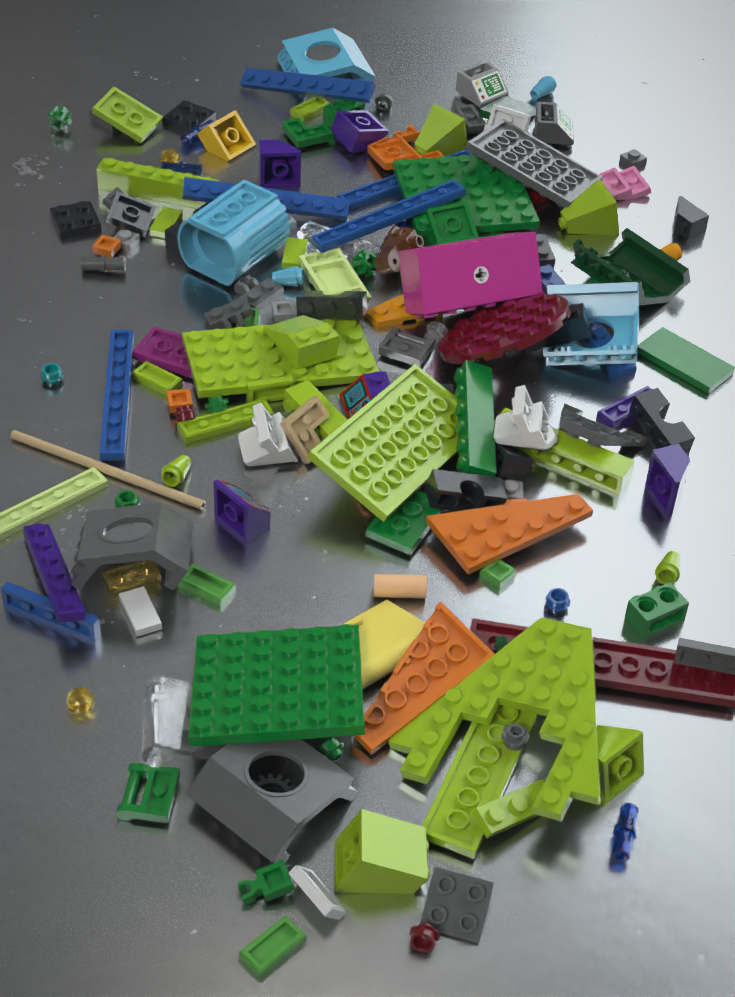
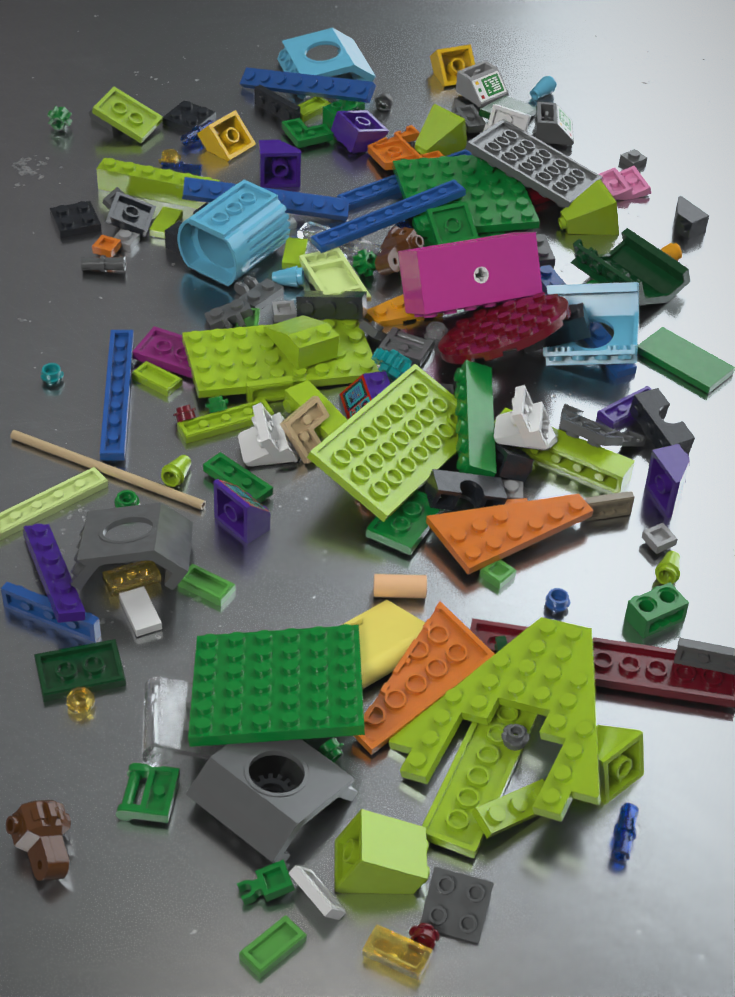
orange plate [166,388,193,413] -> none
none -> reddish brown piece [6,800,71,881]
none -> dark green tile [34,639,126,702]
none -> green plate [203,452,273,504]
none -> black plate [254,85,300,121]
none -> dark grey plate [358,320,387,342]
none -> clear yellow plate [362,924,433,981]
none -> teal gear [371,348,412,381]
none -> yellow slope [430,44,475,87]
none -> dark tan plate [584,491,635,521]
none -> light grey plate [641,523,678,554]

